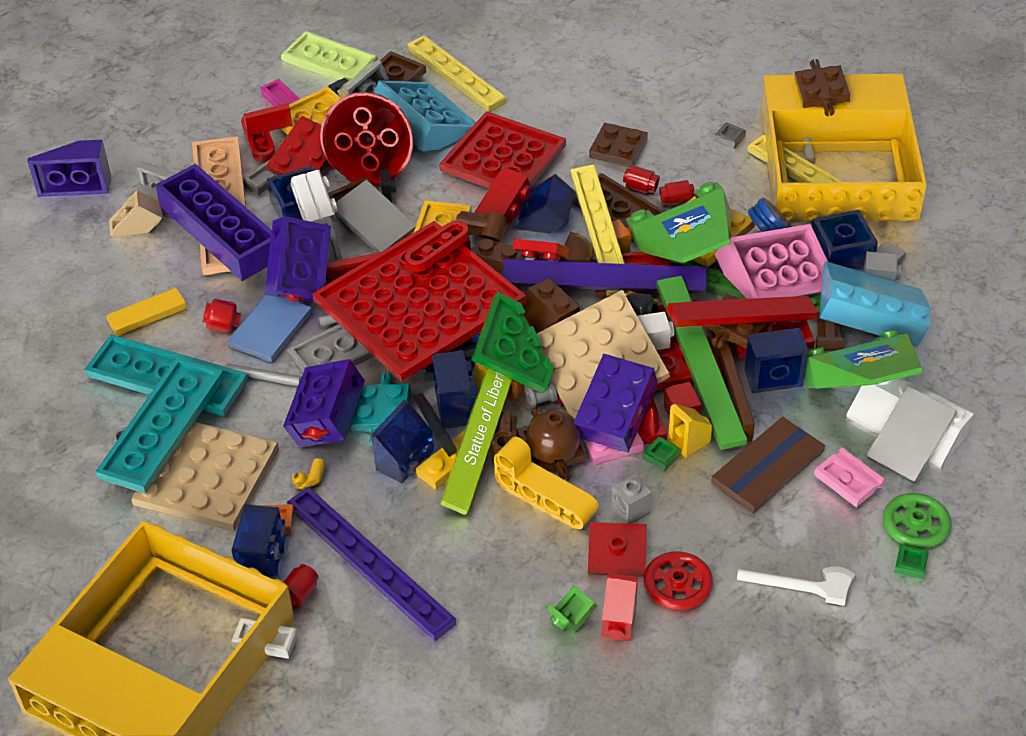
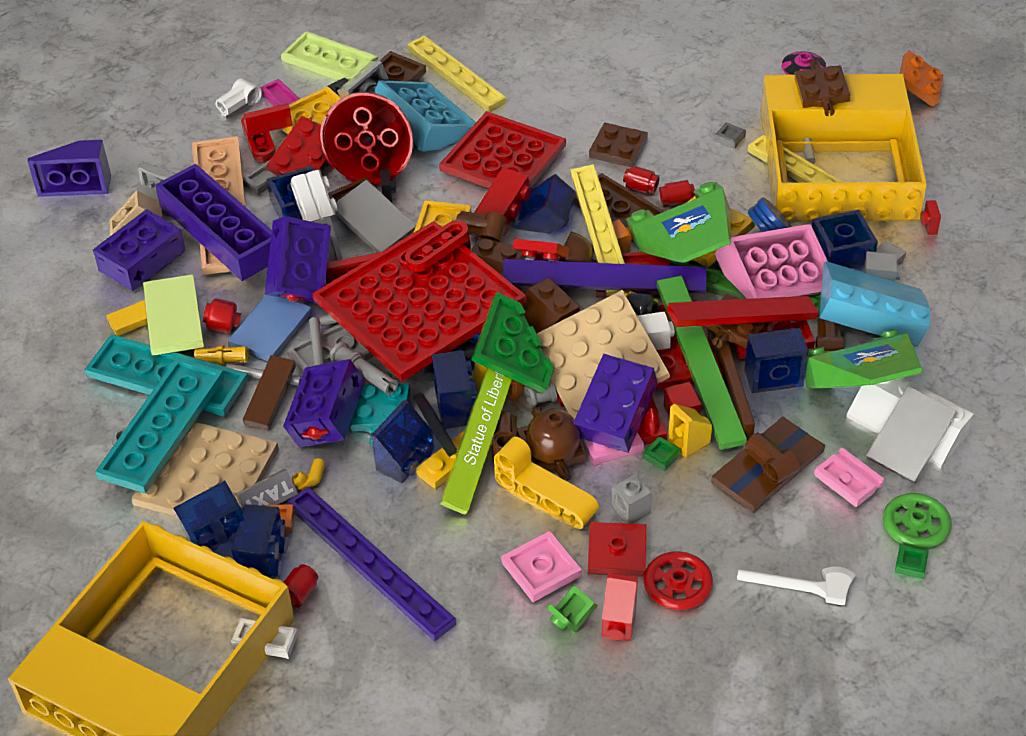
none -> dark purple piece [93,209,186,292]
none -> yellowish green tile [143,274,204,356]
none -> clear blue brick [173,481,248,552]
none -> yellow pin [194,345,249,366]
none -> white piece [215,78,262,117]
none -> light grey tile [236,469,298,520]
none -> reddish brown tile [242,355,296,430]
none -> light grey bar [309,317,324,366]
none -> light grey pin [330,342,398,395]
none -> bright pink plate [502,531,582,602]
none -> reddish brown piece [744,432,800,484]
none -> dish [782,51,826,75]
none -> orange plate [899,50,944,107]
none -> red plate [920,200,941,235]

